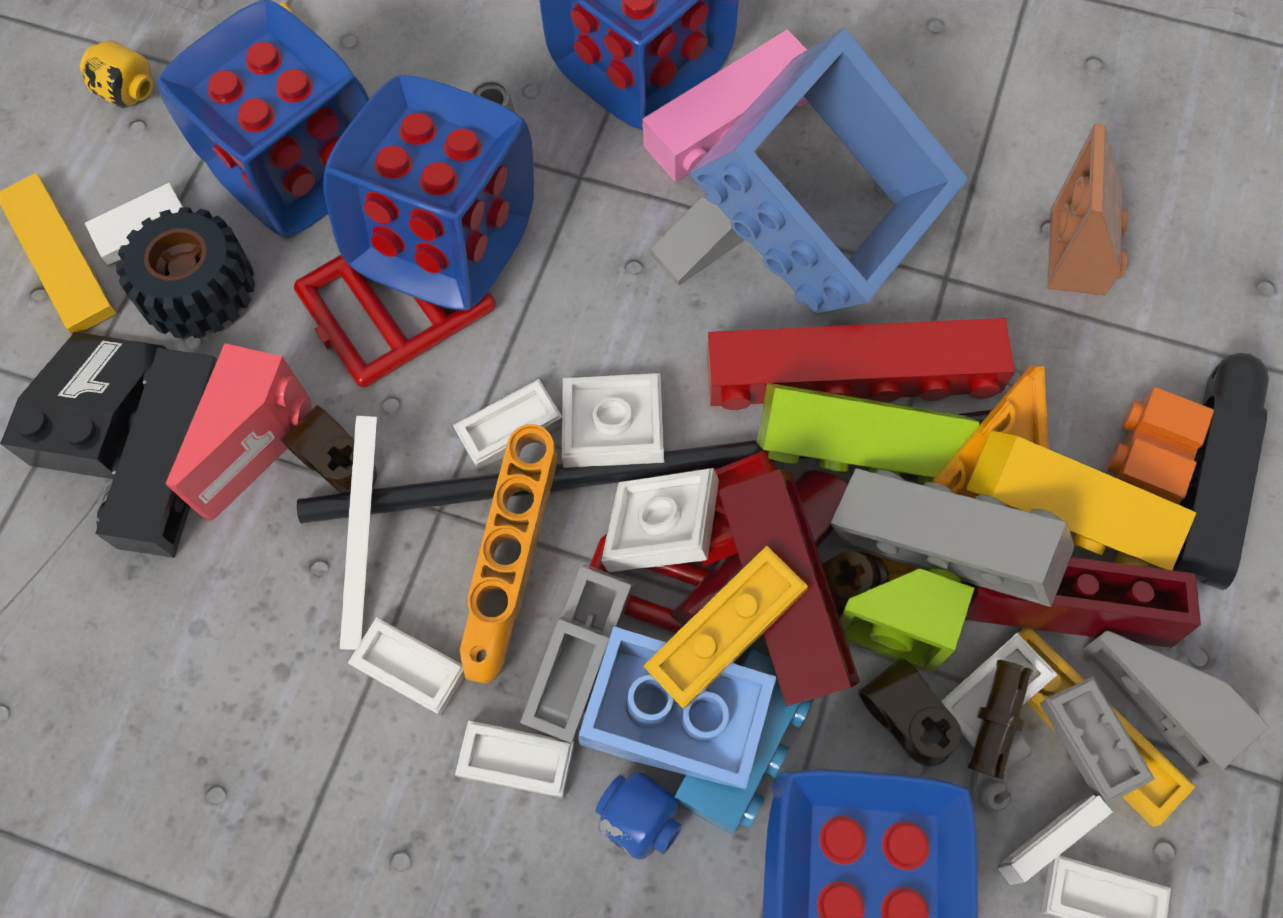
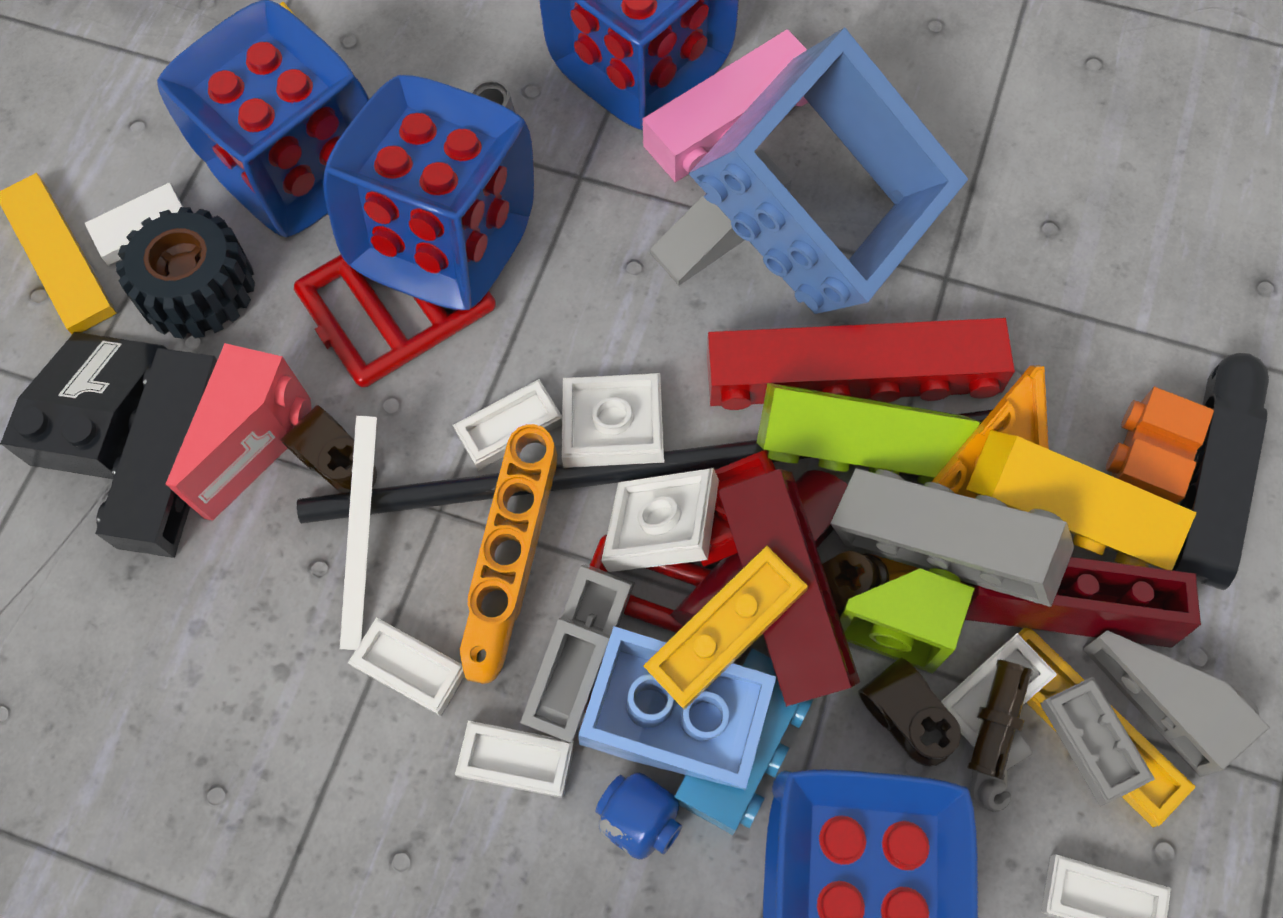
yellow head [80,40,153,108] -> none
white tile [998,795,1113,885] -> none
nougat slope [1047,124,1129,296] -> none

